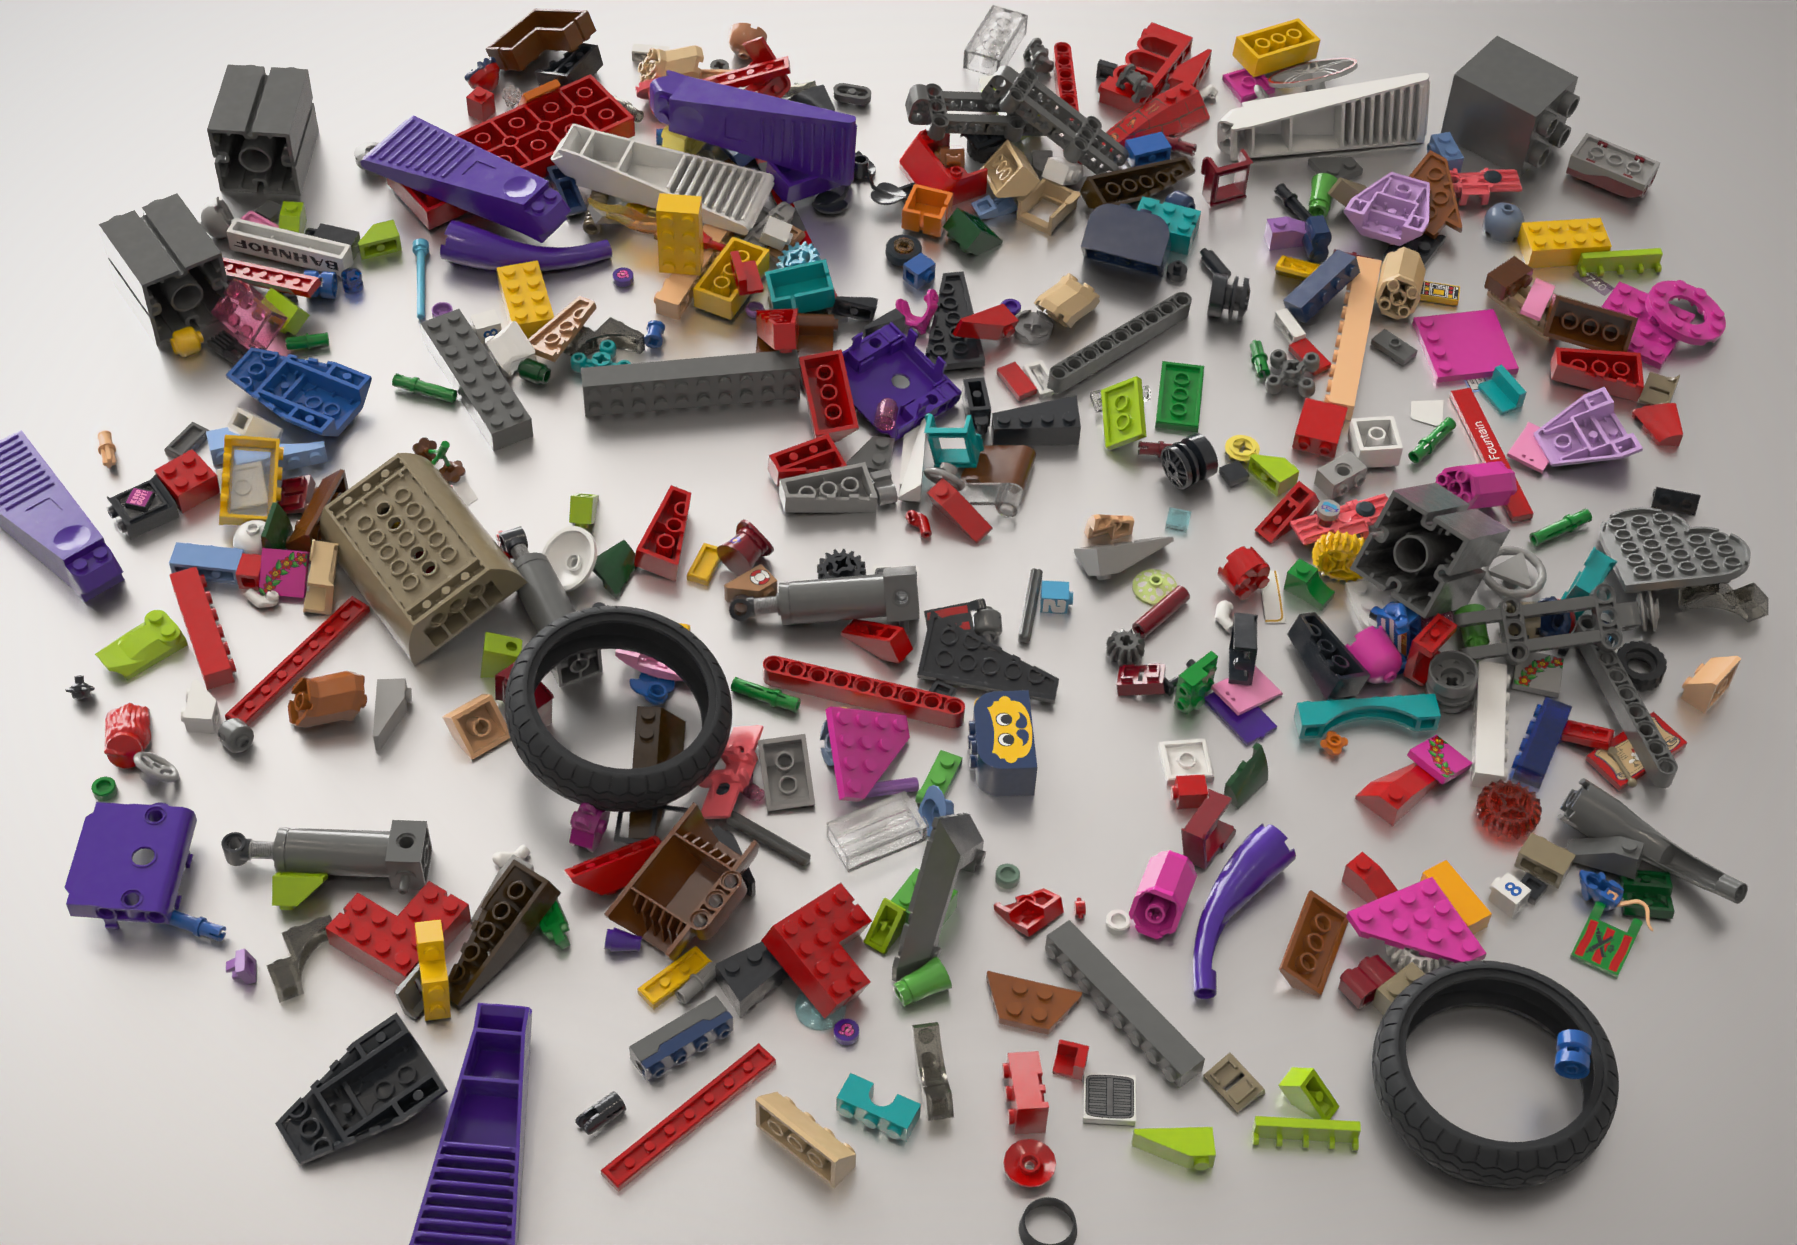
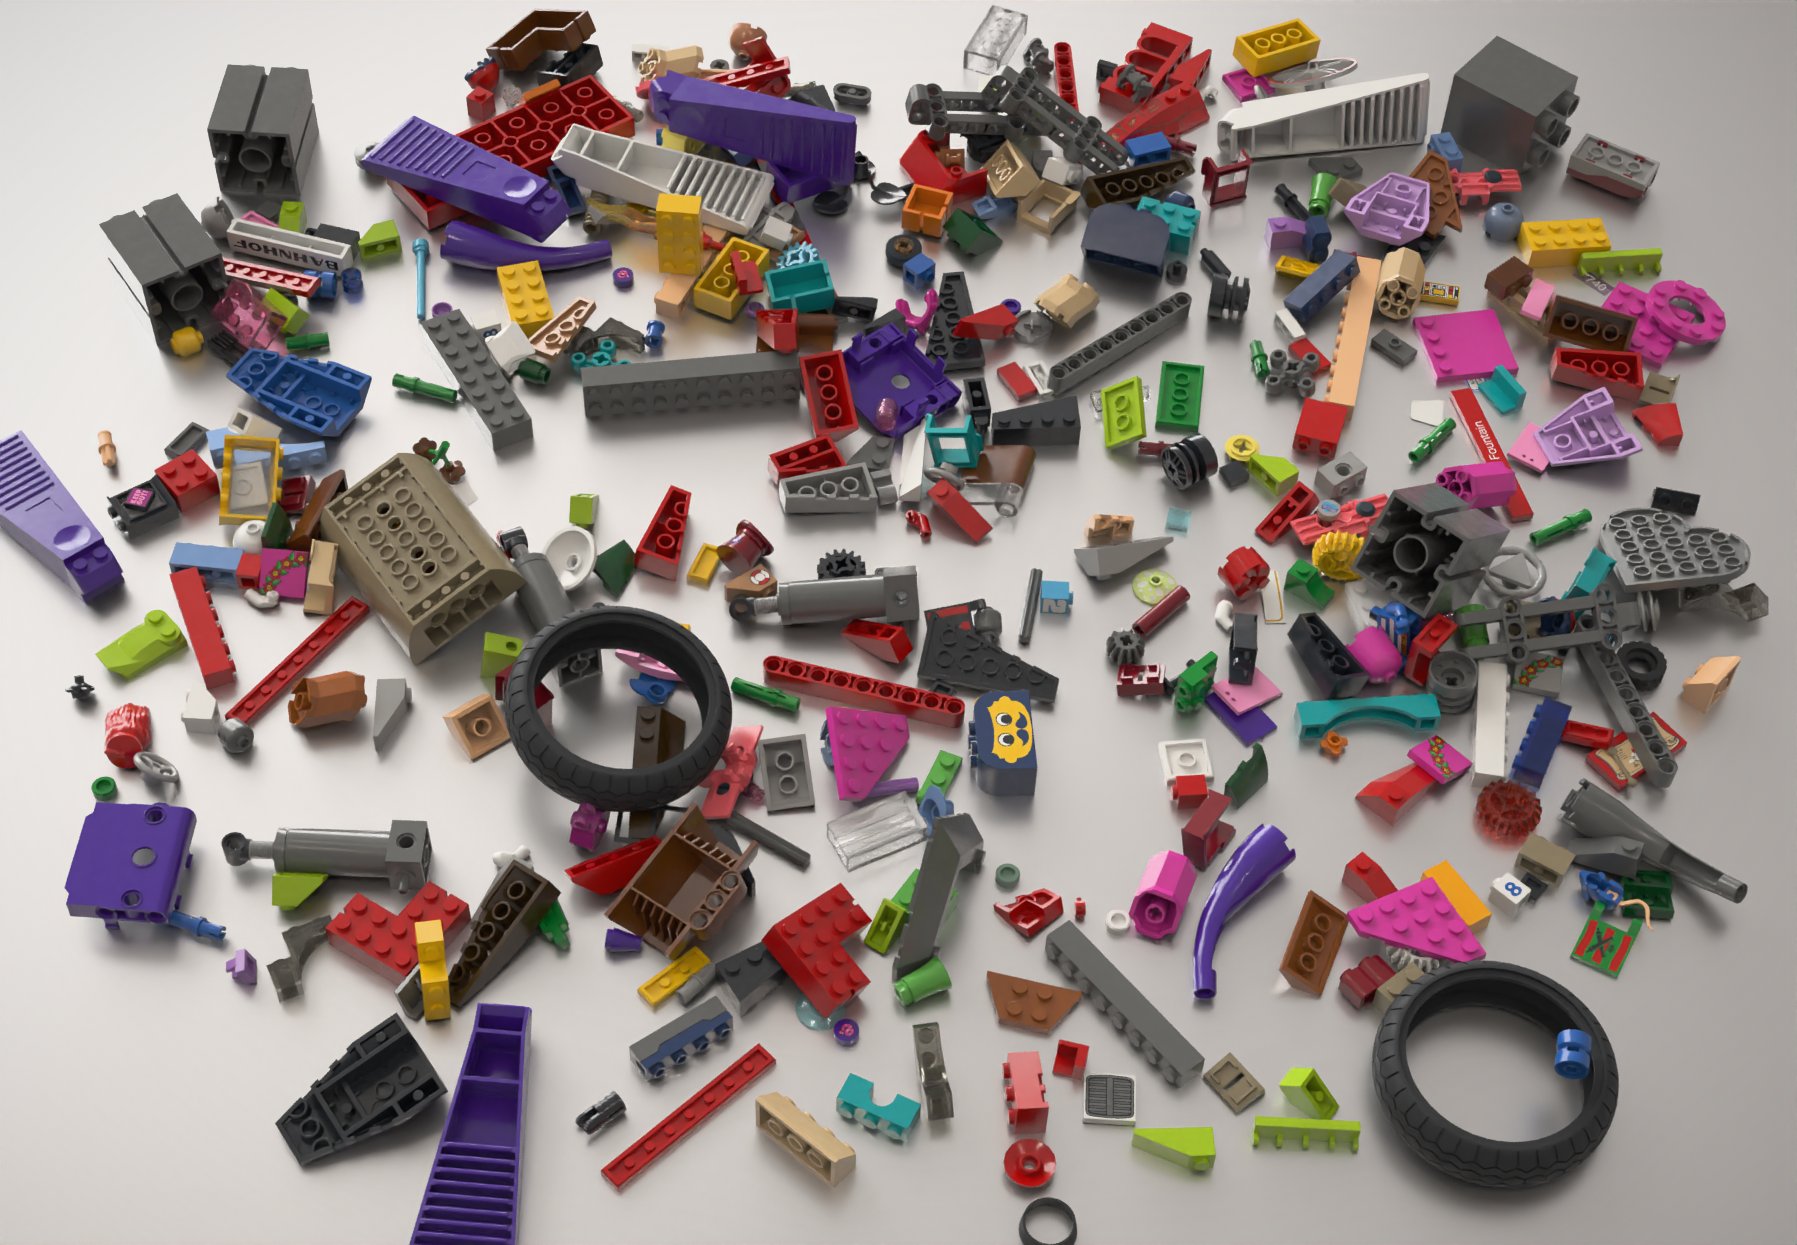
white brick [1347,416,1403,468] -> none

